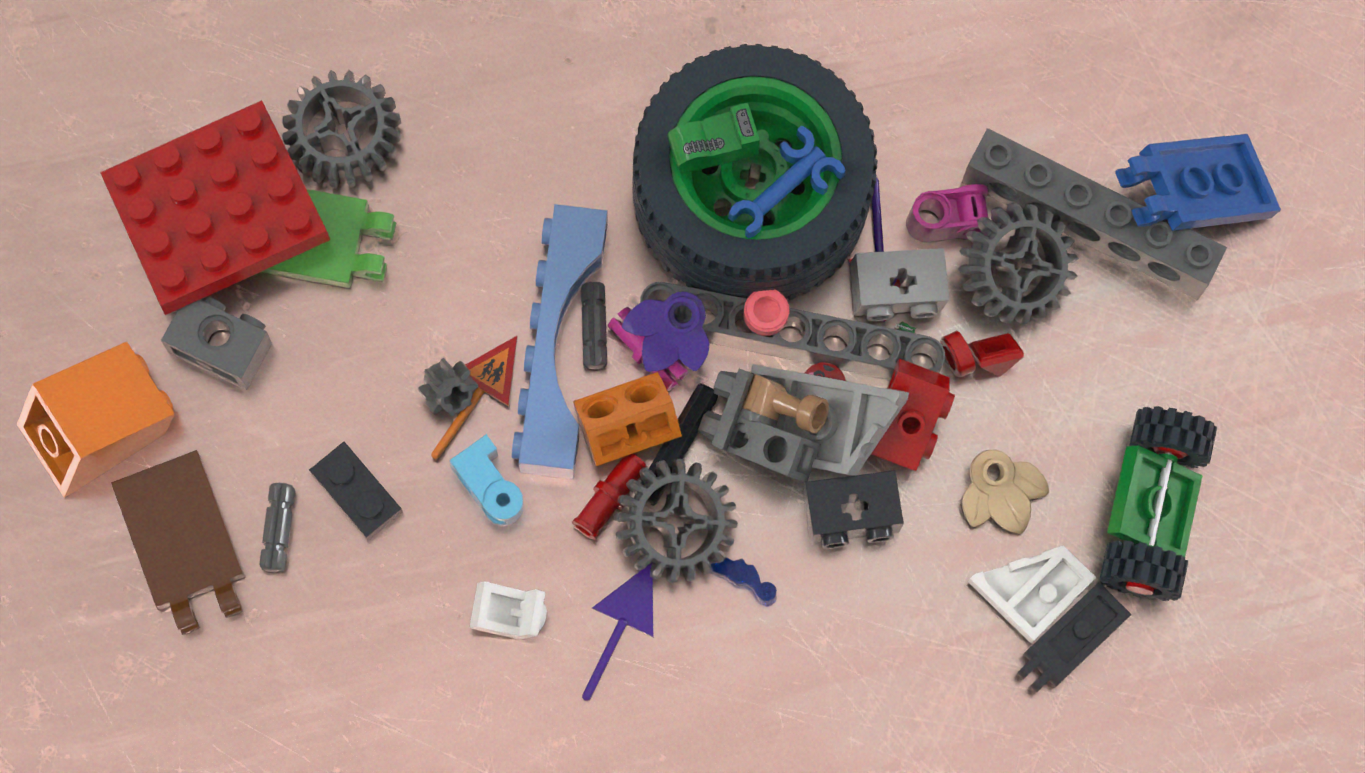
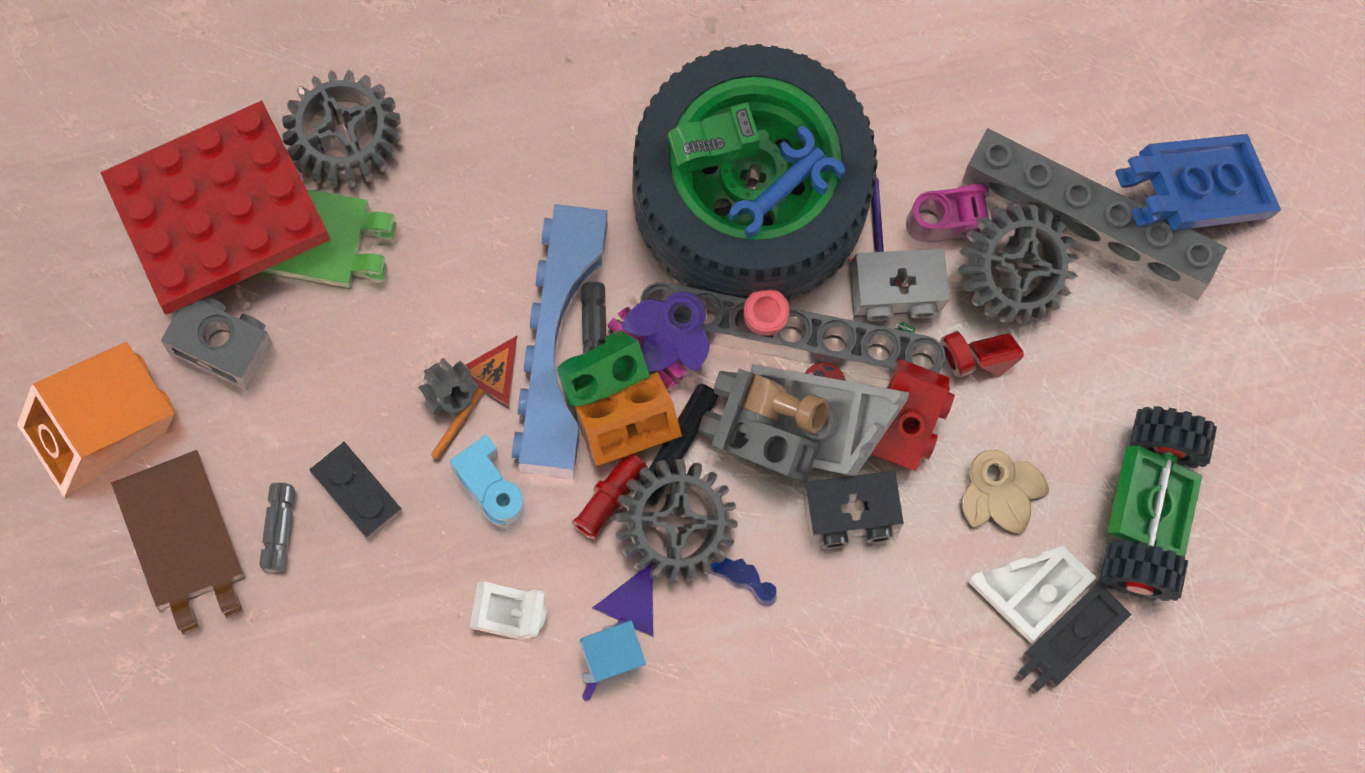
none -> green leg [557,330,650,406]
none -> dark azure panel [579,620,646,683]

